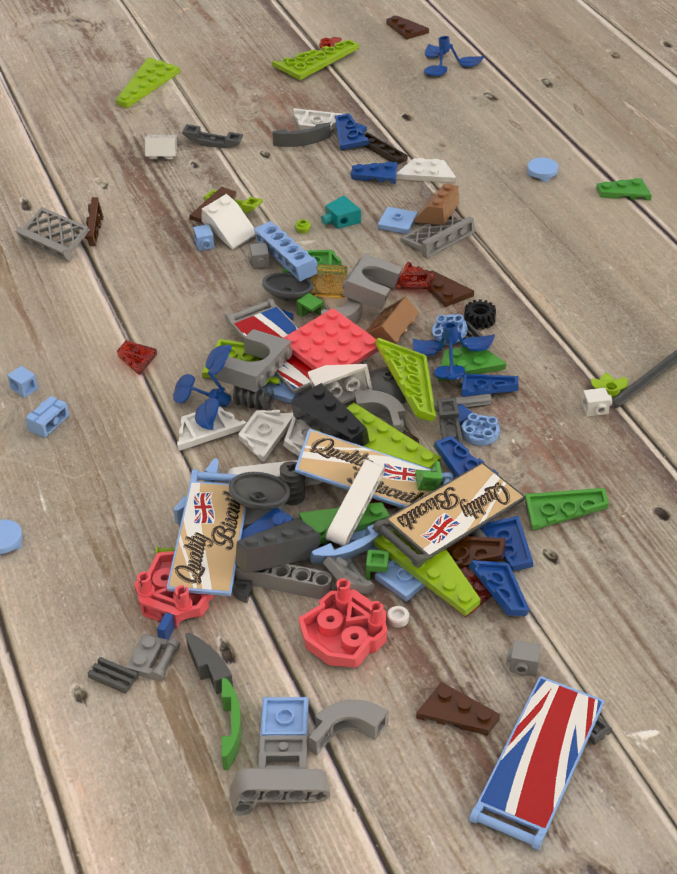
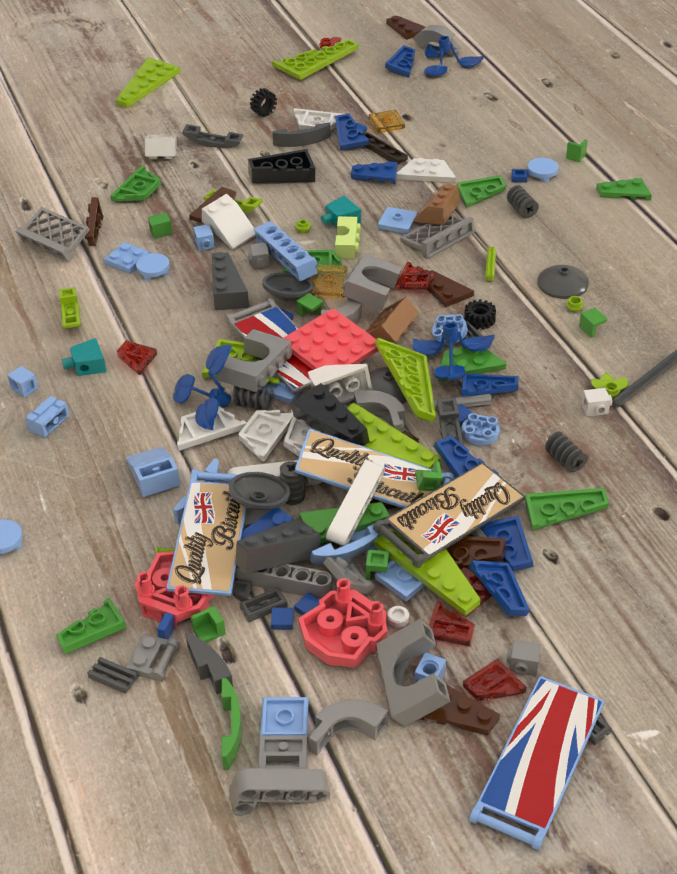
none -> bright green wing [56,598,126,654]
none -> lime slope [59,287,81,329]
none -> teal torso [61,338,106,376]
none -> light blue plate [104,242,150,274]
none -> bright green wing [110,166,161,201]
none -> light blue slope [125,446,180,497]
none -> light blue tile [136,253,170,280]
none -> bright green panel [148,213,172,239]
none -> bright green panel [191,606,226,643]
none -> dark grey wedge [212,252,249,310]
none -> dark grey tile [239,588,288,622]
none -> black wedge [248,149,315,183]
none -> black tyre [250,88,277,117]
none -> blue tile [271,608,294,629]
none -> blue tile [294,593,319,615]
none -> yellowish green arch [335,217,361,259]
none -> clear yellow plate [369,109,405,133]
none -> light grey arch [376,619,450,727]
none -> blue wing [385,45,416,78]
none -> light grey arch [413,25,461,57]
none -> light blue brick [414,652,446,683]
none -> clear red wing [429,601,475,647]
none -> bright green wing [456,175,506,208]
none -> clear red wing [463,658,527,701]
none -> lime axle [485,247,496,282]
none -> dark grey piece [507,185,539,218]
none -> blue tile [511,169,527,183]
none -> dark grey dish [537,265,589,299]
none -> dark grey piece [545,431,588,472]
none -> bright green panel [566,139,588,162]
none -> lime plate [566,296,584,312]
none -> bright green panel [579,308,607,338]

